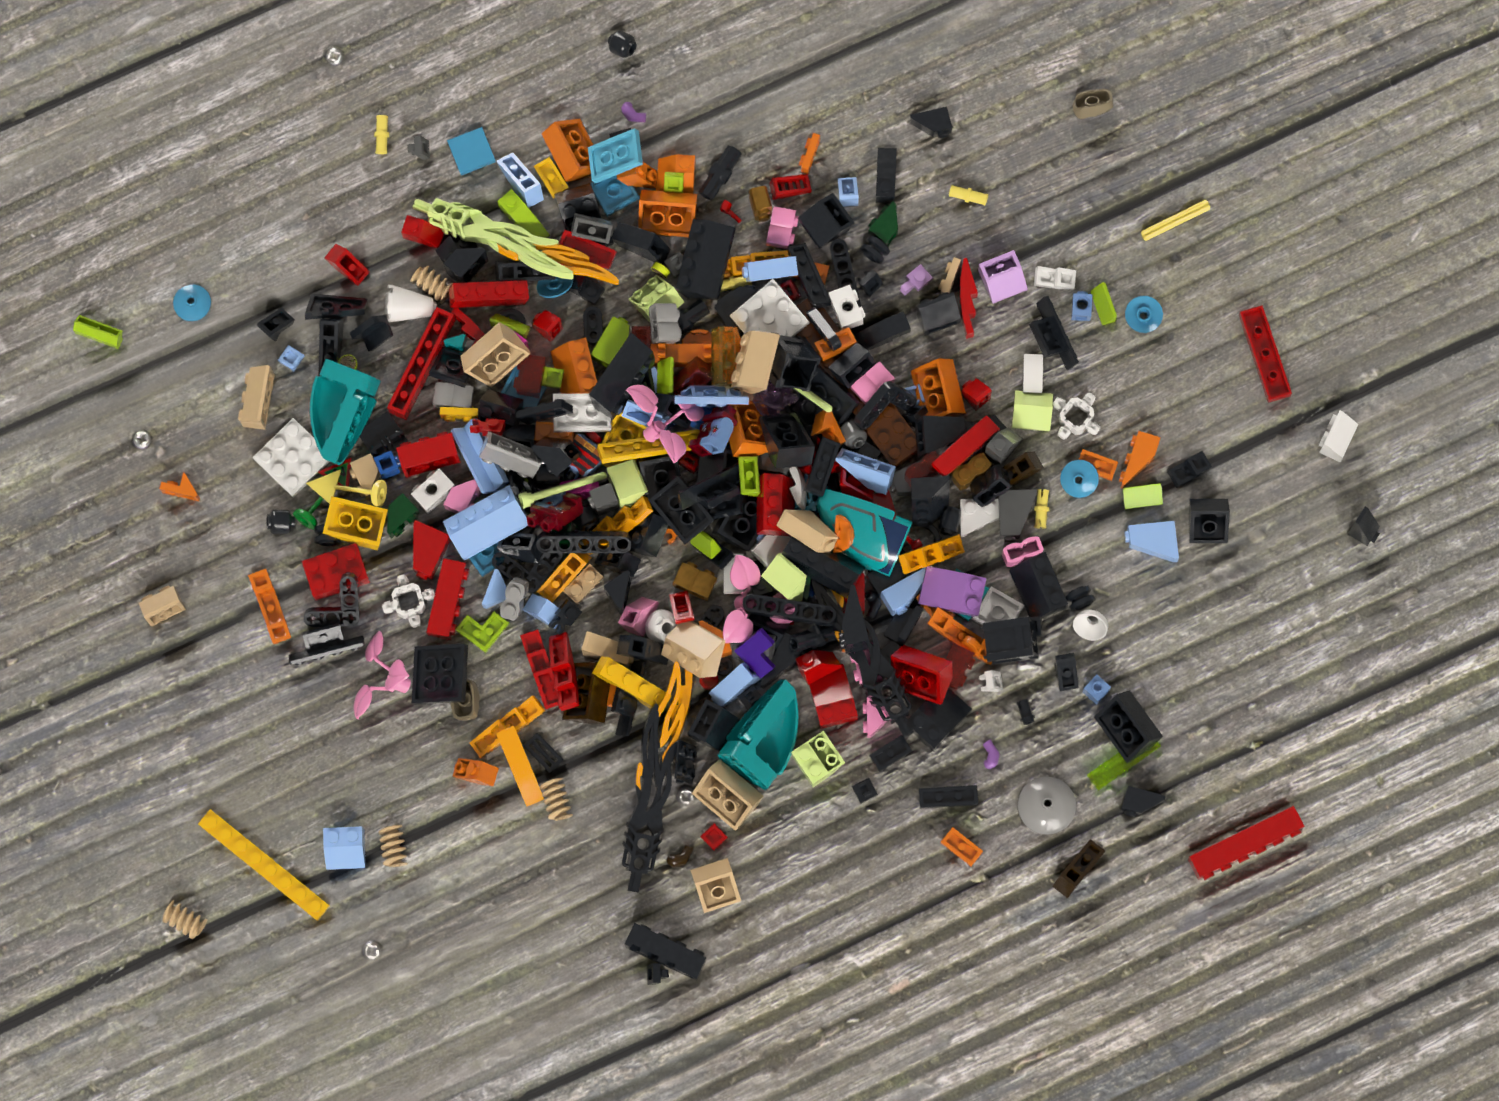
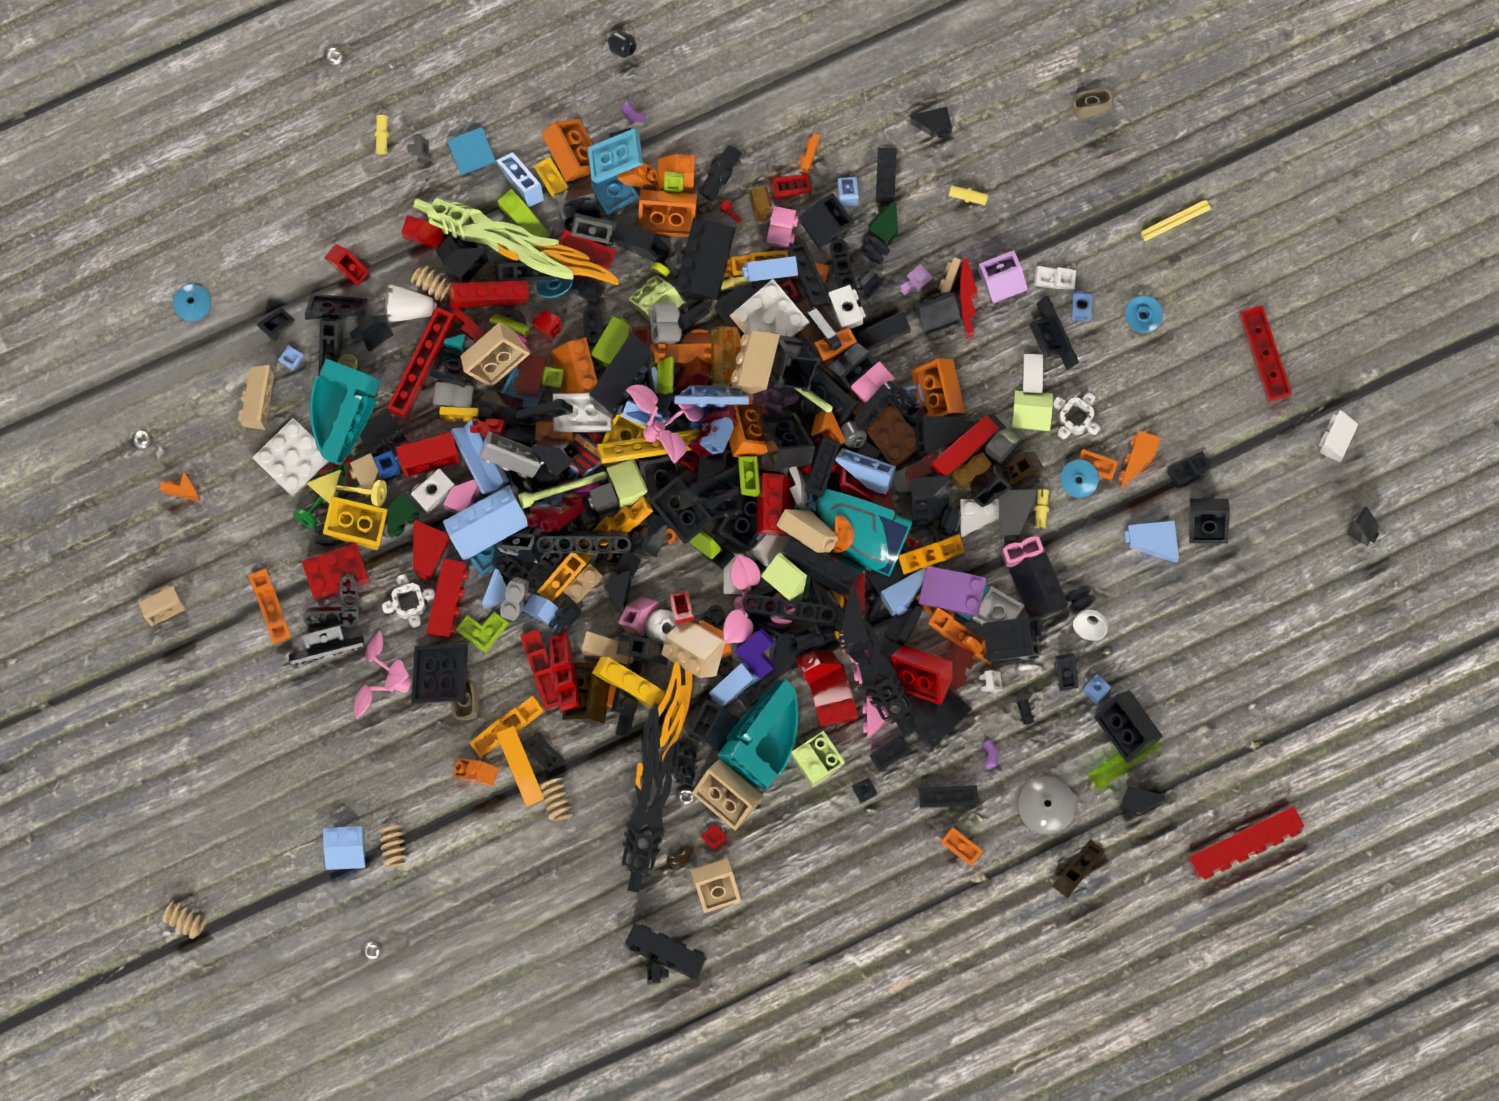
lime piece [73,315,123,349] -> none
yellow plate [198,809,330,921] -> none
black head [266,510,295,534] -> none
pearl gold brick [673,562,717,601] -> none
red tile [699,675,719,690] -> none
red slope [961,378,992,411] -> none
lime slope [1091,282,1117,325] -> none
lime slope [1122,483,1163,509] -> none

